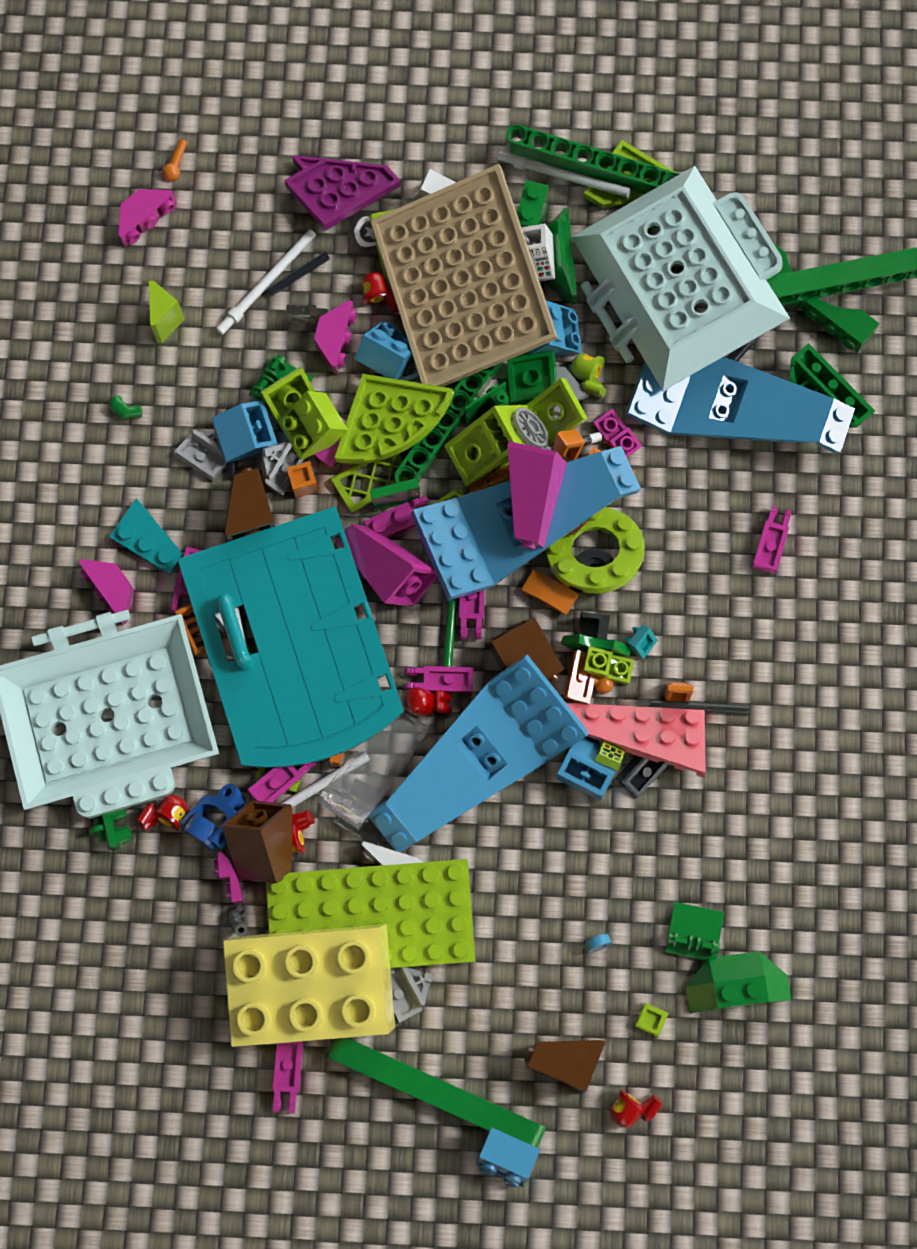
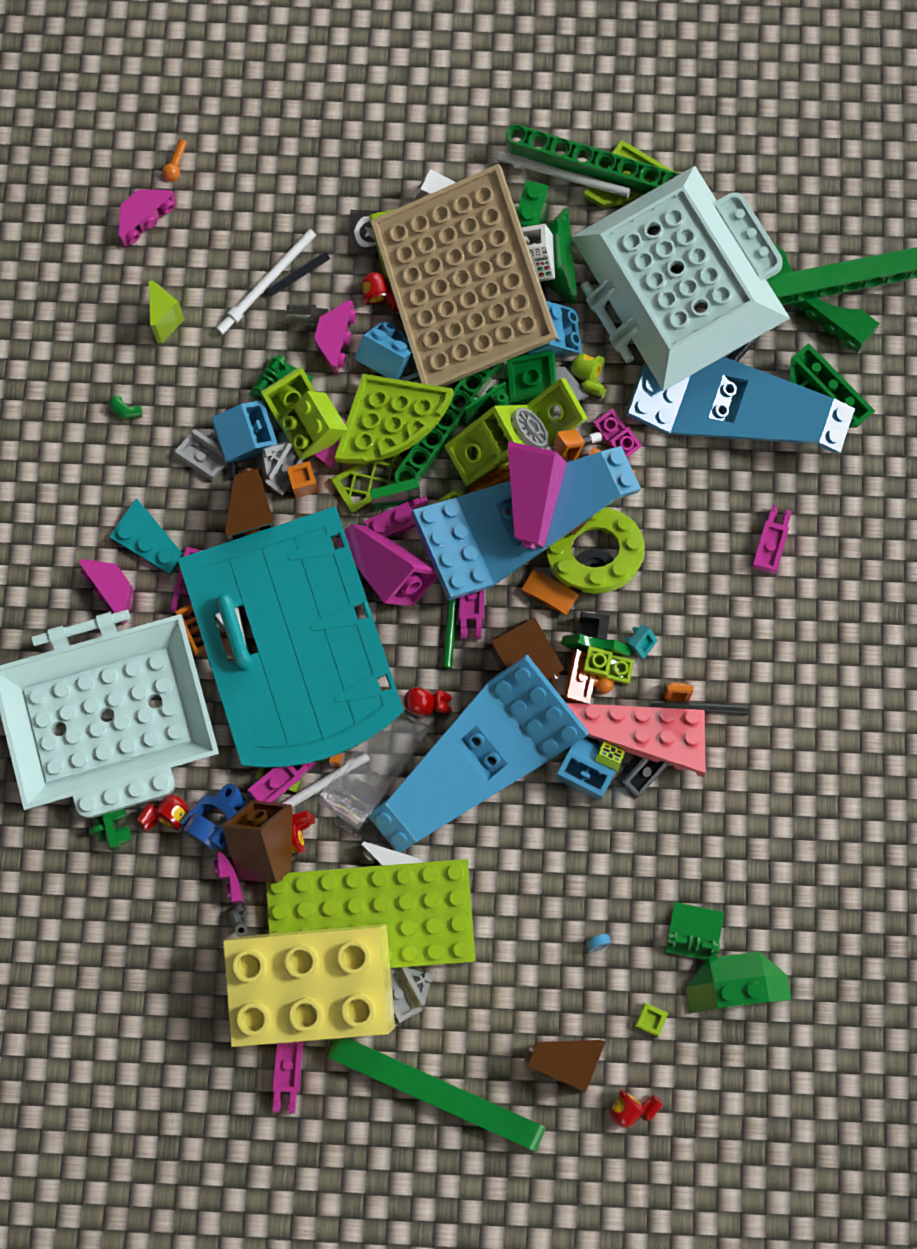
magenta wing [285,155,401,231] -> none
dark pink hinge [404,666,474,694] -> none
dark azure slope [476,1128,540,1188] -> none

